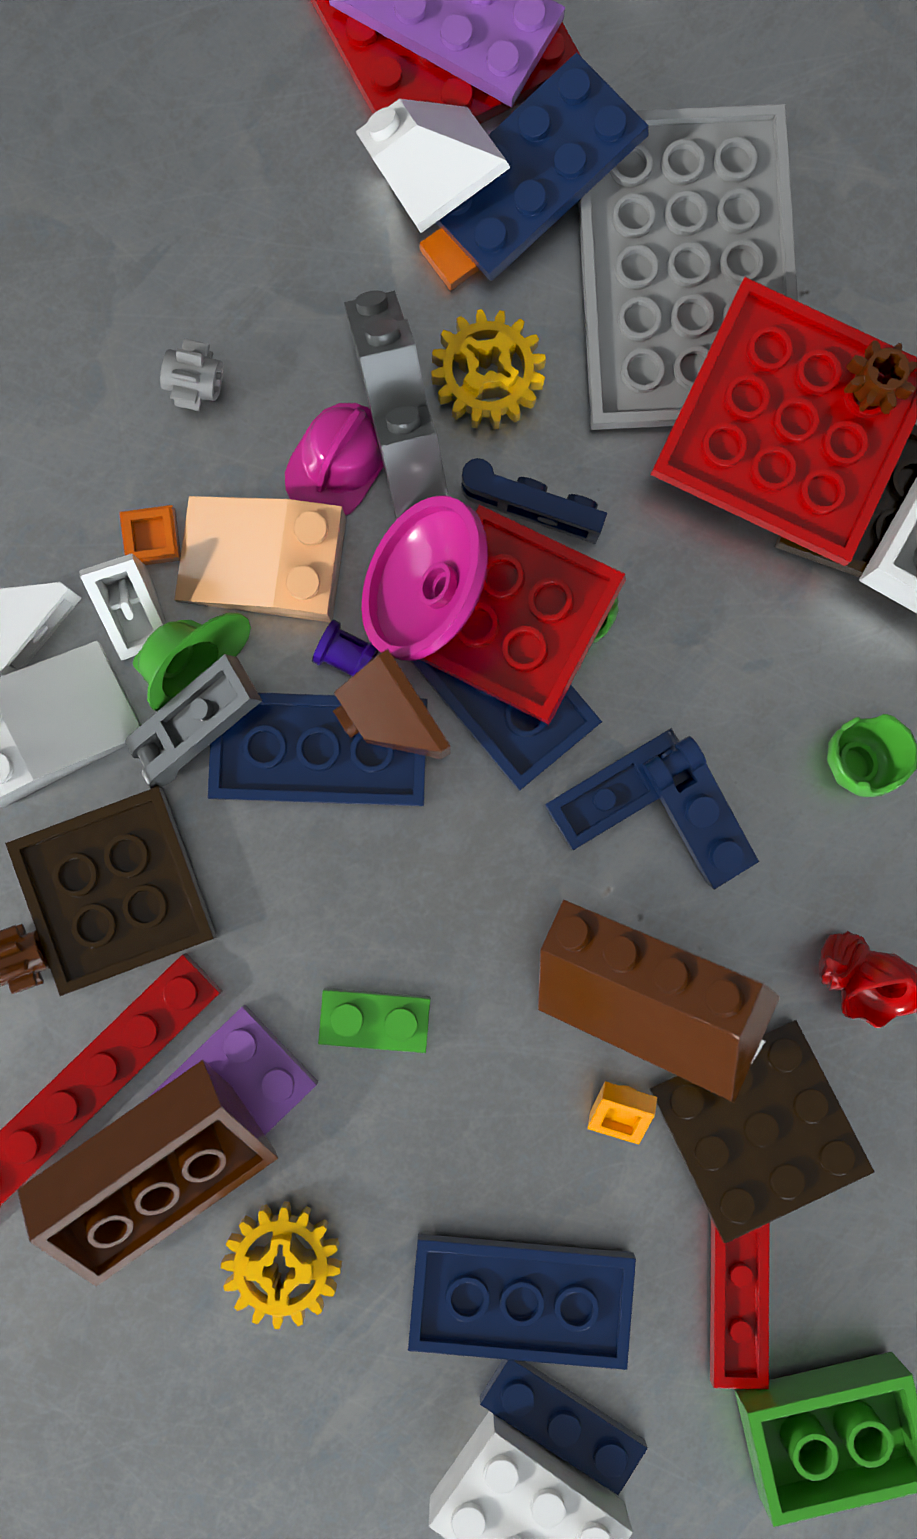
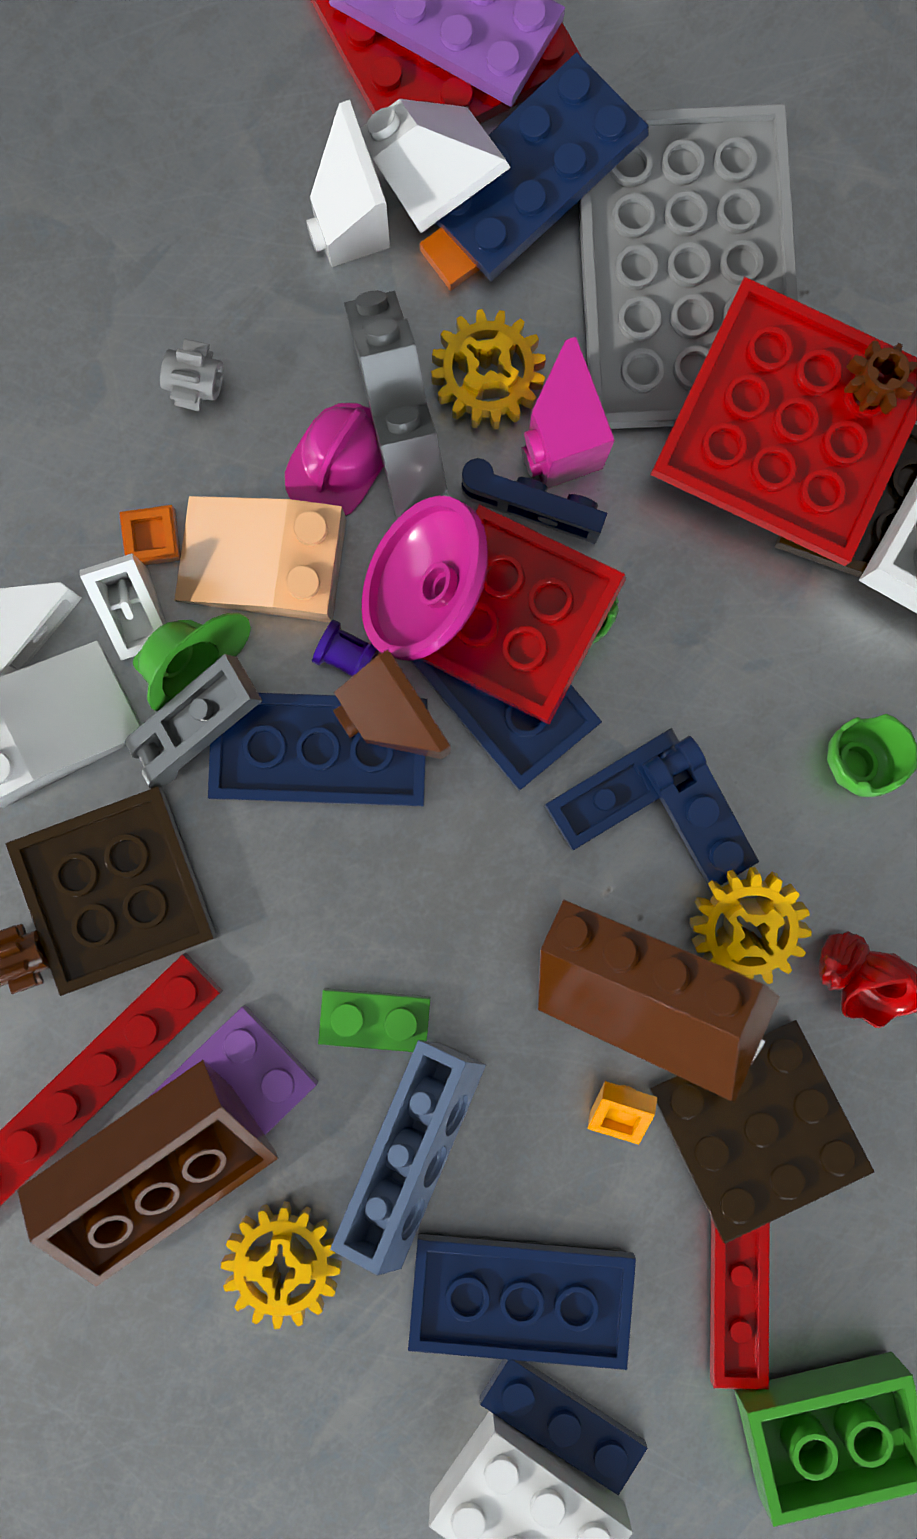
none -> white slope [306,100,390,267]
none -> sand blue brick [330,1040,486,1276]
none -> dark pink slope [521,337,615,489]
none -> yellow gear [689,867,812,984]

